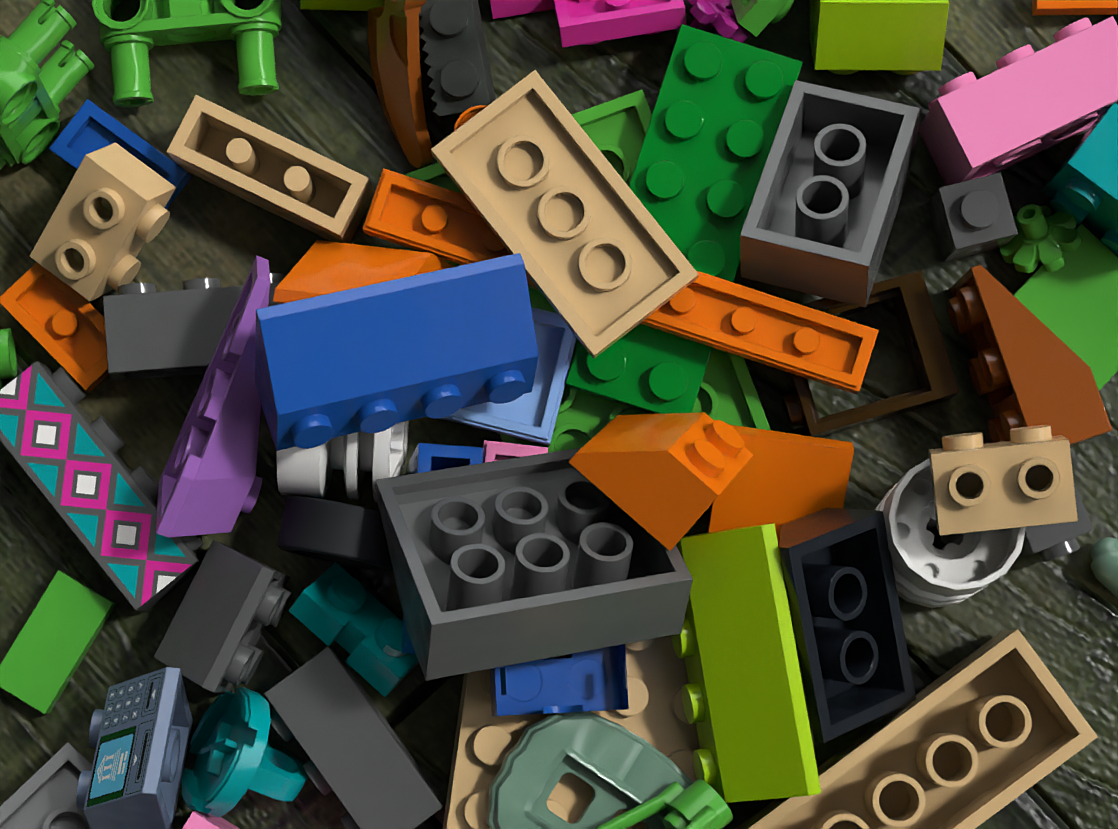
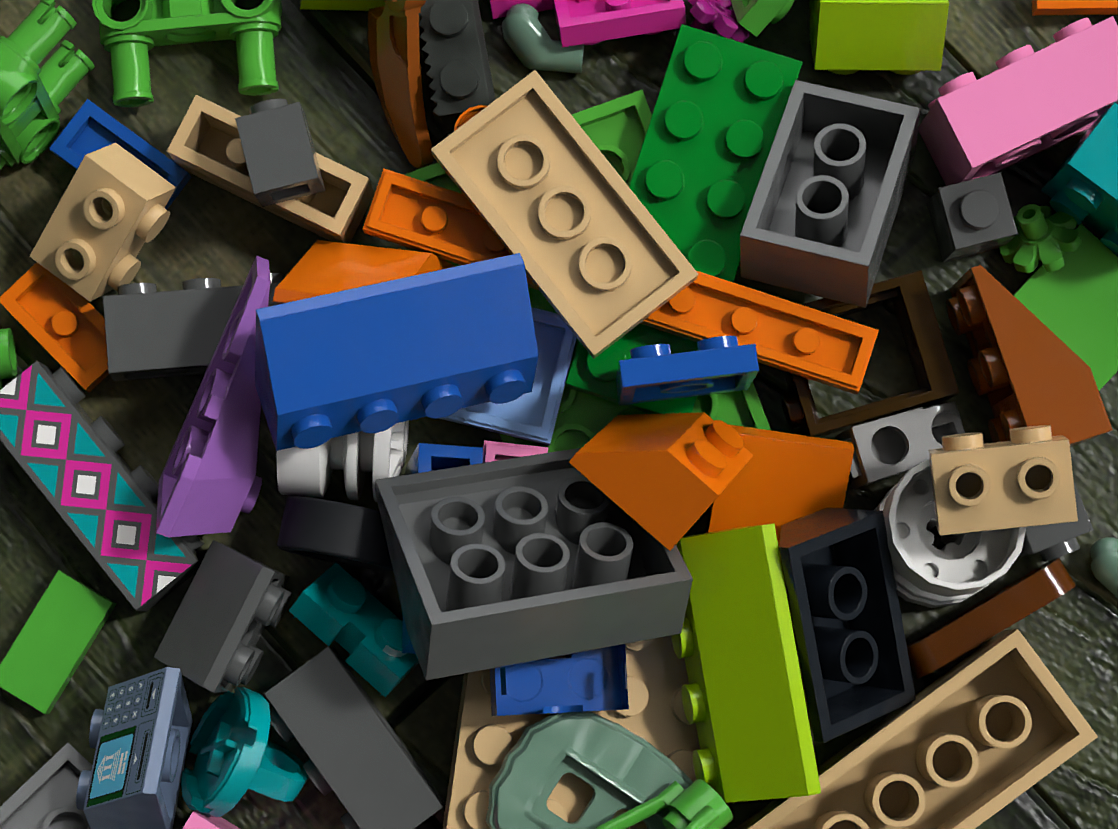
none -> dark grey brick [235,99,325,207]
none -> sand green arm [501,3,584,74]
none -> blue plate [616,336,759,405]
none -> light grey leg [836,401,965,490]
none -> reddish brown beam [907,557,1076,679]

